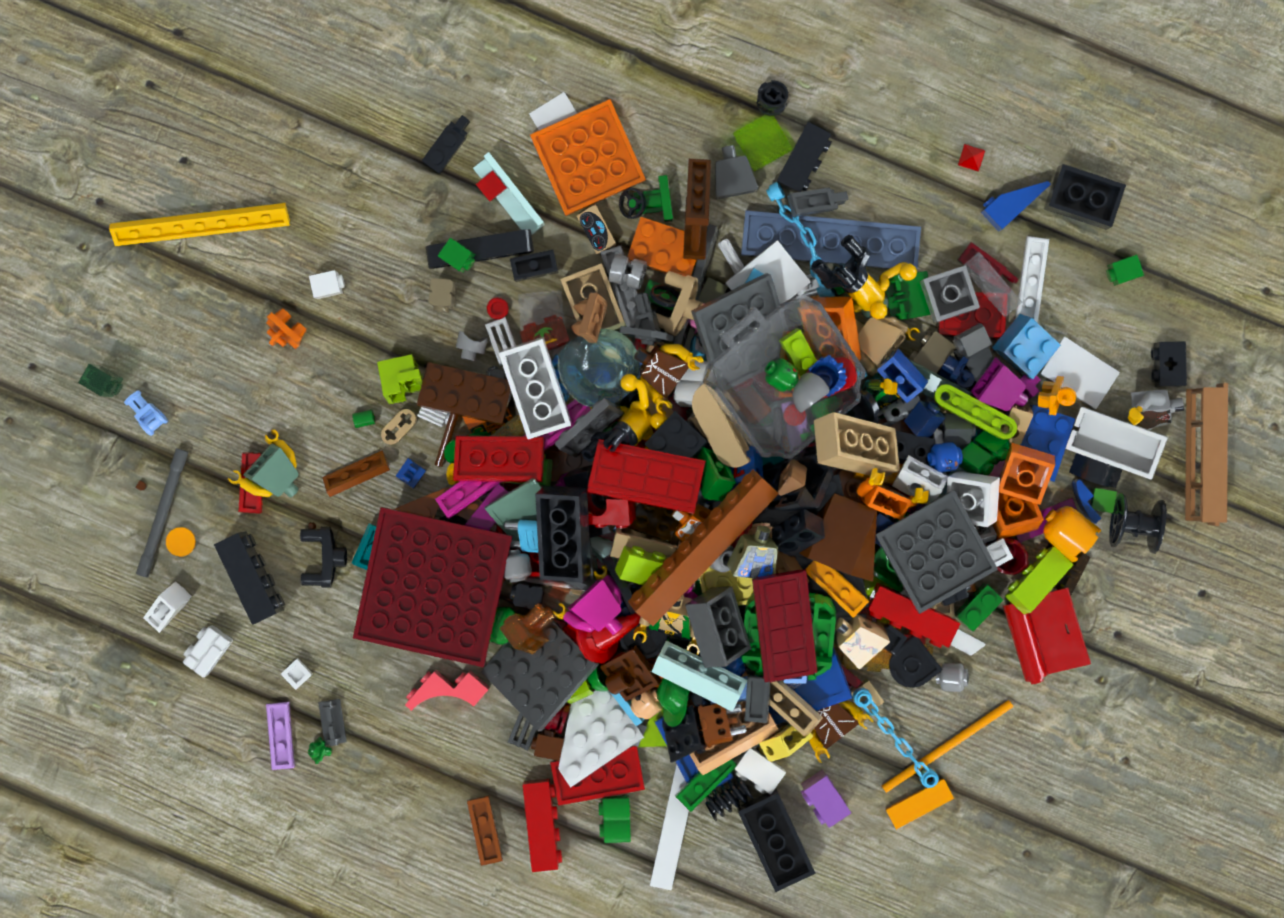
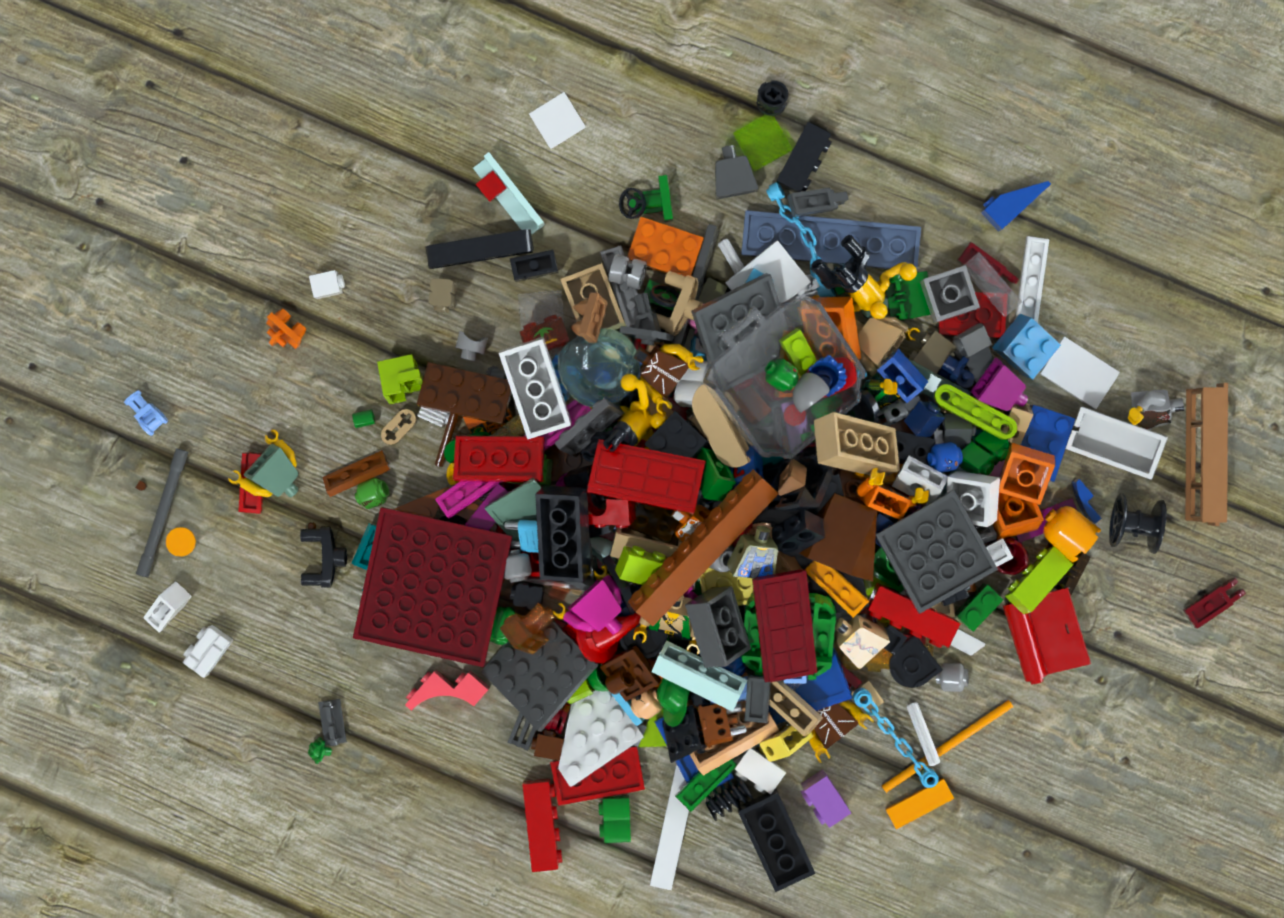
clear green brick [78,364,124,397] -> none
yellow plate [109,203,290,246] -> none
black brick [214,531,285,625] -> none
lavender tile [266,702,295,770] -> none
white plate [281,658,313,690] -> none
blue tile [396,458,427,489] -> none
black hinge [422,115,470,174] -> none
green brick [438,238,476,273] -> none
dark orange plate [467,795,503,866] -> none
white tile [485,317,516,366] -> none
red tile [487,297,509,320] -> none
orange plate [530,99,646,216] -> none
slope [577,204,616,255] -> none
reddish brown fence [683,158,711,260] -> none
red slope [958,144,985,172] -> none
magenta tile [1019,375,1041,399] -> none
light orange hips [1038,376,1077,415] -> none
black brick [1044,164,1126,230] -> none
black brick [1069,453,1123,488] -> none
bright green tile [1091,488,1117,513] -> none
green brick [1106,255,1144,286] -> none
black brick [1151,341,1187,387] -> none
none -> bright green head [355,477,389,509]
none -> white axle [907,702,940,766]
none -> dark red hinge [1183,577,1246,629]

